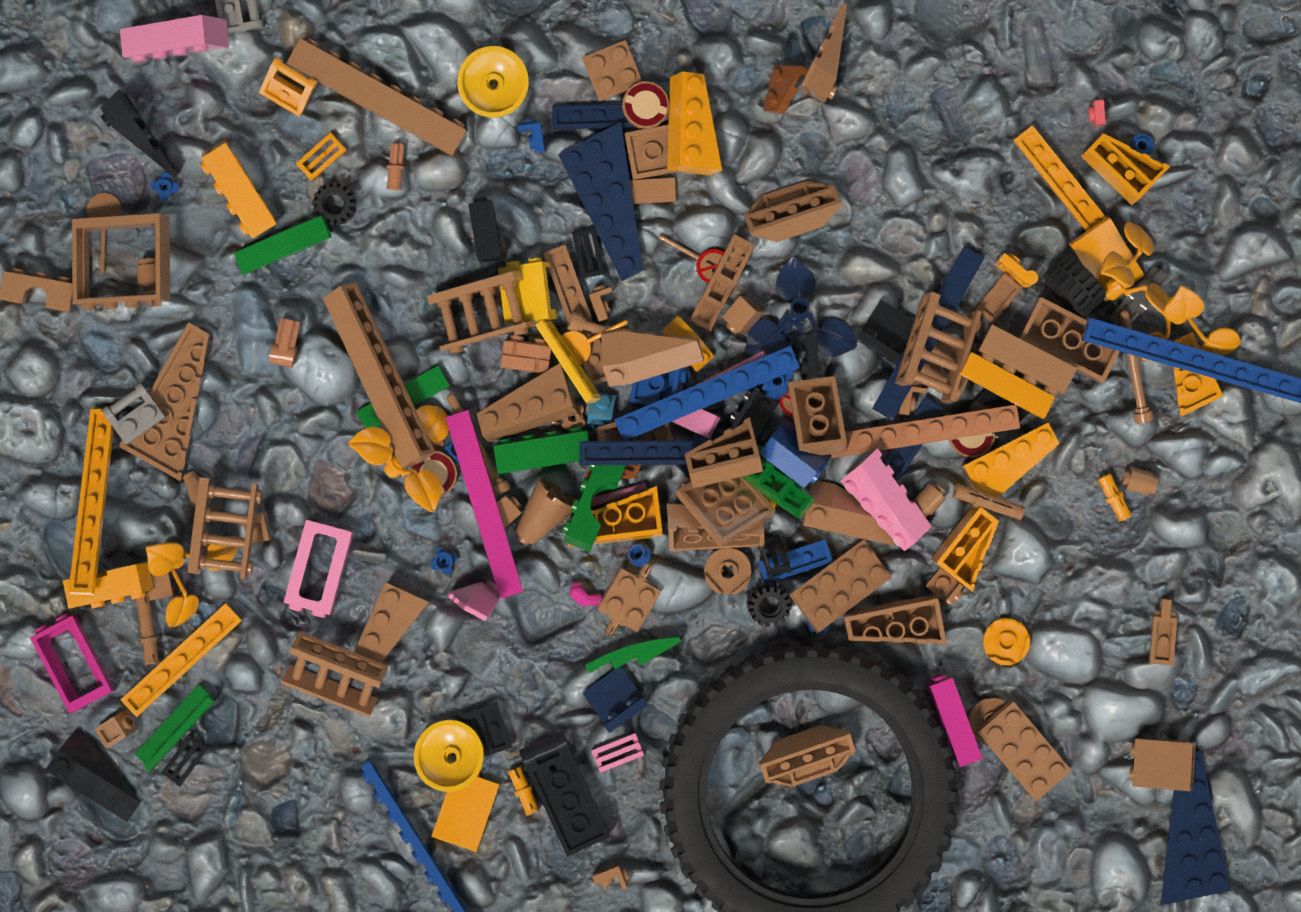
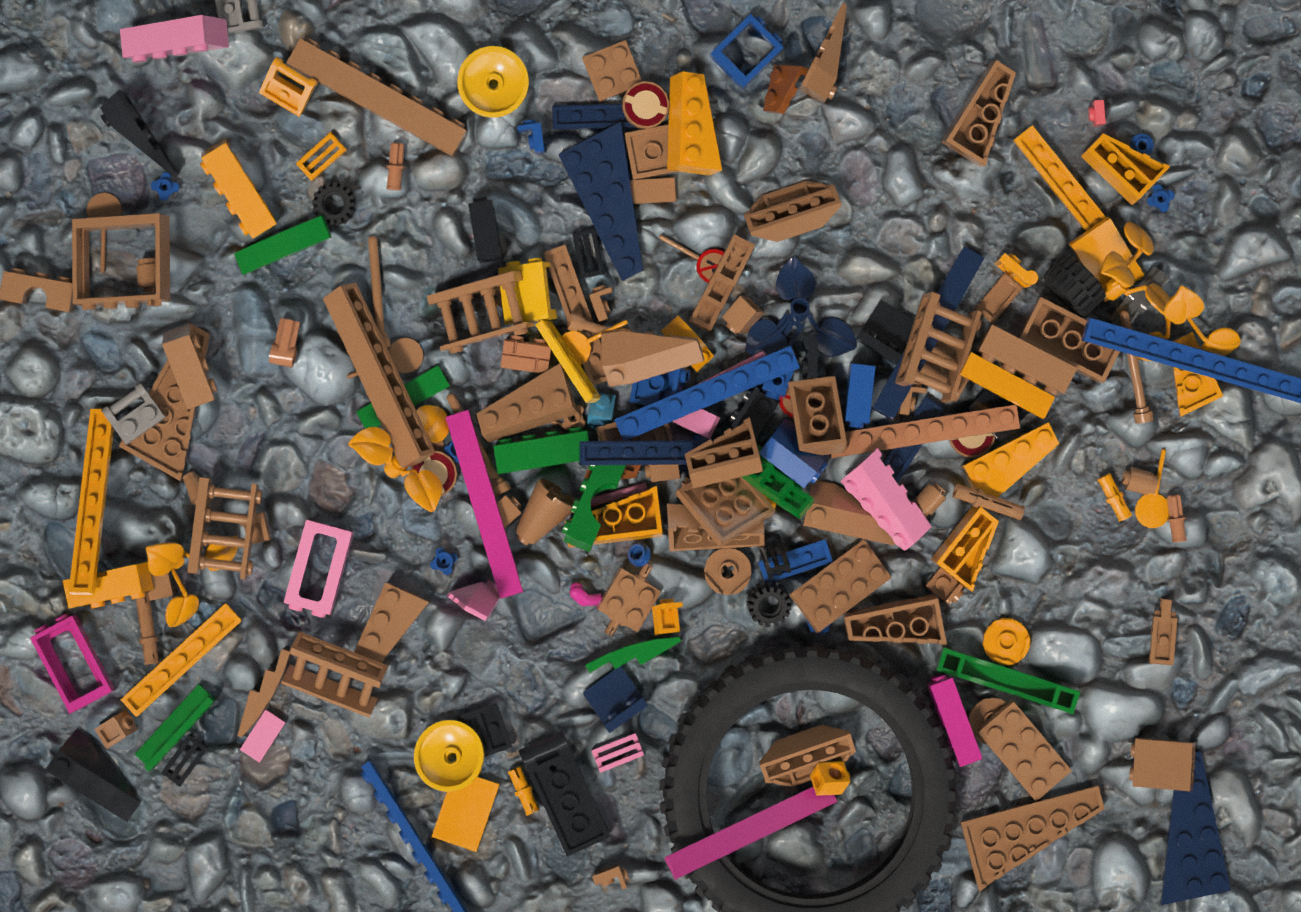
none -> medium nougat wedge [162,323,218,409]
none -> medium nougat slope [237,648,291,737]
none -> bright pink tile [240,709,286,763]
none -> medium nougat piece [347,338,423,379]
none -> medium nougat piece [368,235,391,348]
none -> medium nougat brick [645,465,680,482]
none -> light orange bracket [652,598,683,635]
none -> dark pink tile [664,787,837,880]
none -> blue window [710,14,784,90]
none -> light orange brick [810,761,851,796]
none -> blue brick [843,364,875,428]
none -> green arch [934,646,1080,714]
none -> medium nougat wedge [941,60,1016,167]
none -> medium nougat wing [960,785,1105,891]
none -> light orange piece [1135,449,1169,528]
none -> blue plate [1147,184,1175,212]
none -> nougat axle [1167,494,1187,542]

